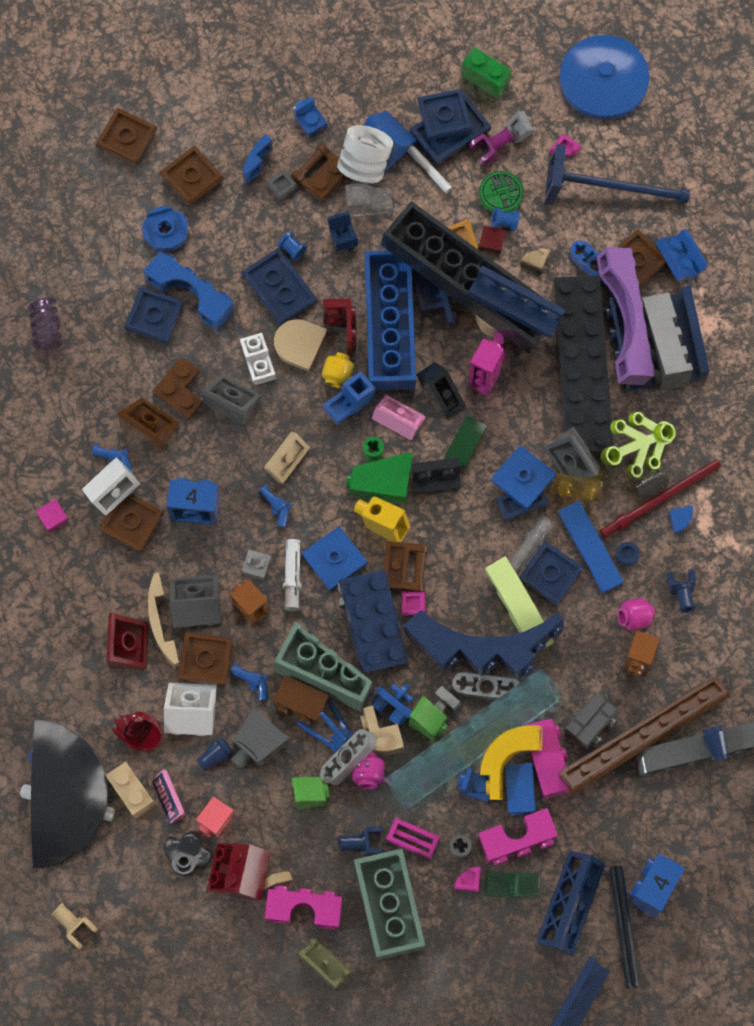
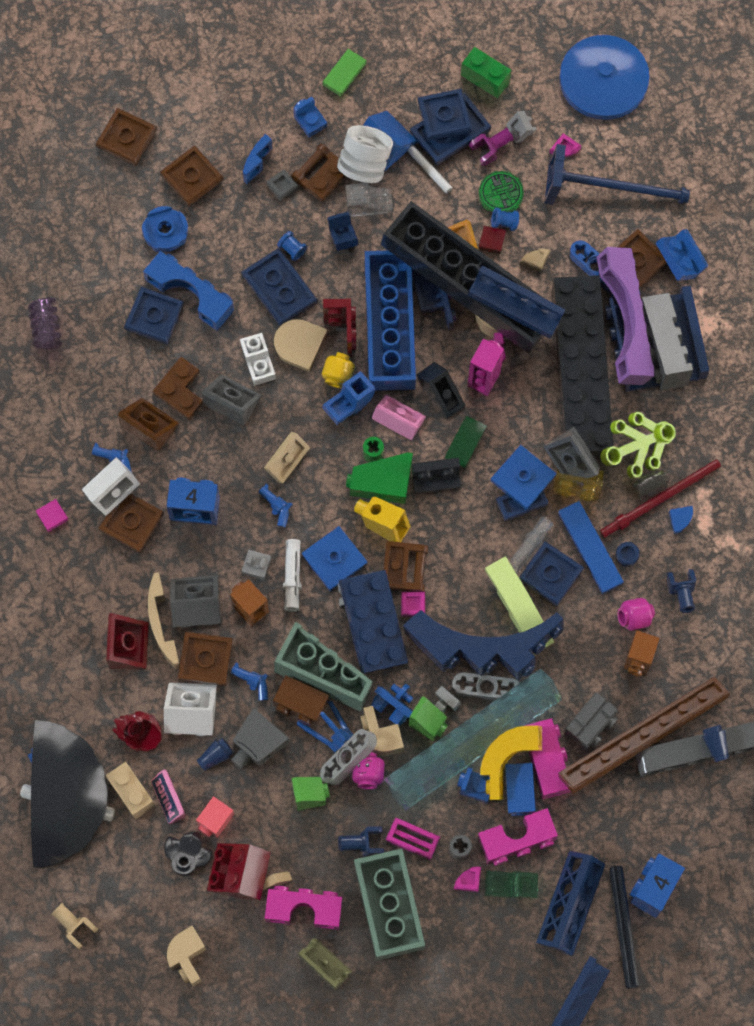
none -> tan brick [167,926,206,987]
none -> bright green tile [323,49,366,97]

